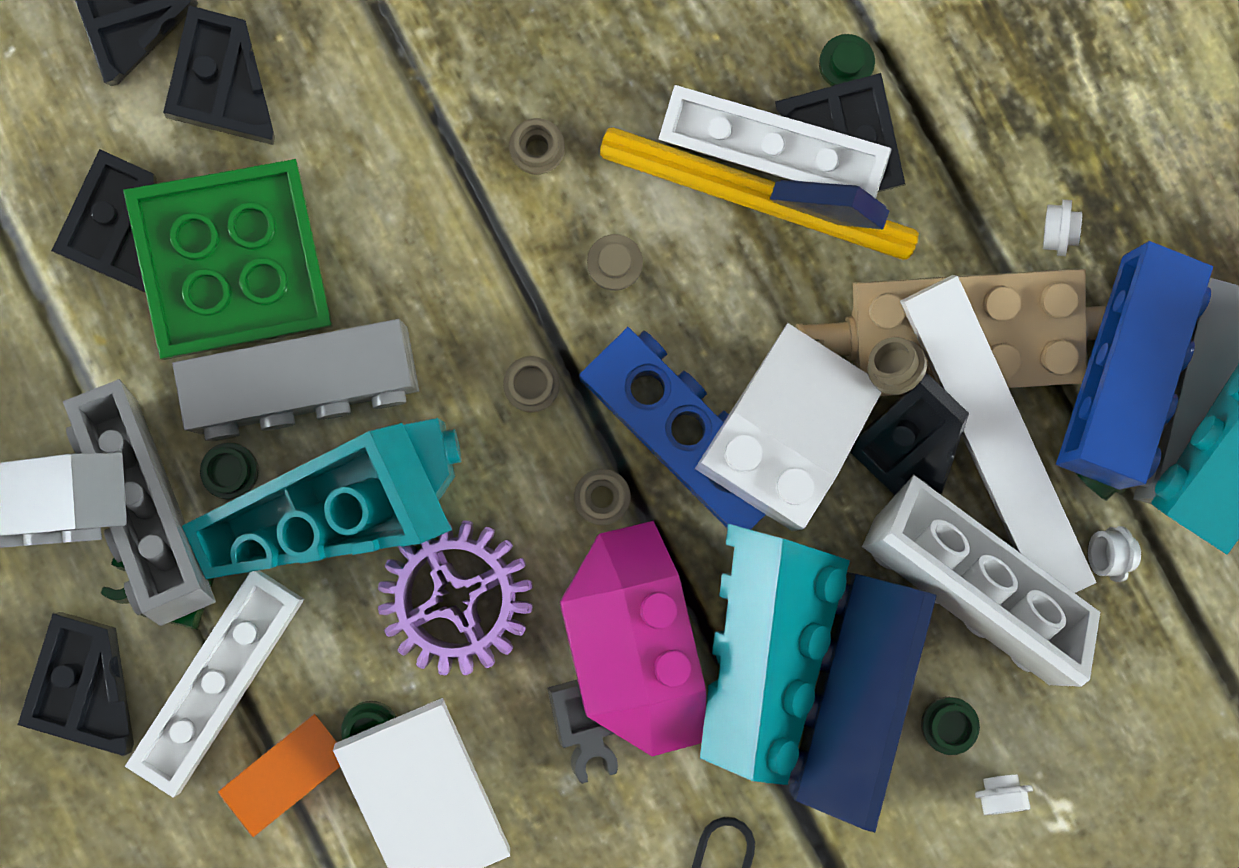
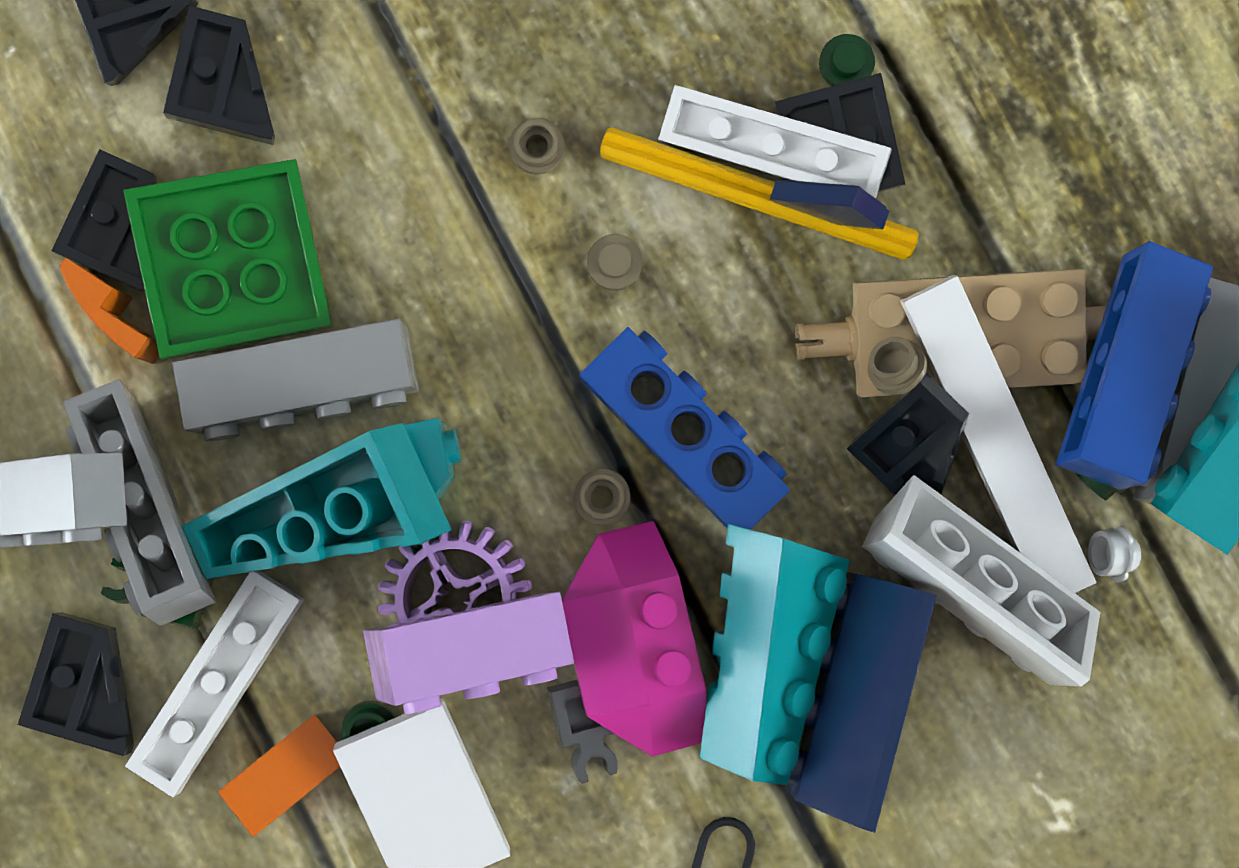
dark green plate [200,443,258,499] -> none
dark tan plate [503,356,560,412] -> none
white slope [695,323,881,531] -> none
dark green plate [921,696,980,755] -> none
white plate [975,775,1033,815] -> none
white plate [1043,200,1082,256] -> none
none -> orange slope [59,257,159,364]
none -> lavender wedge [363,592,574,714]

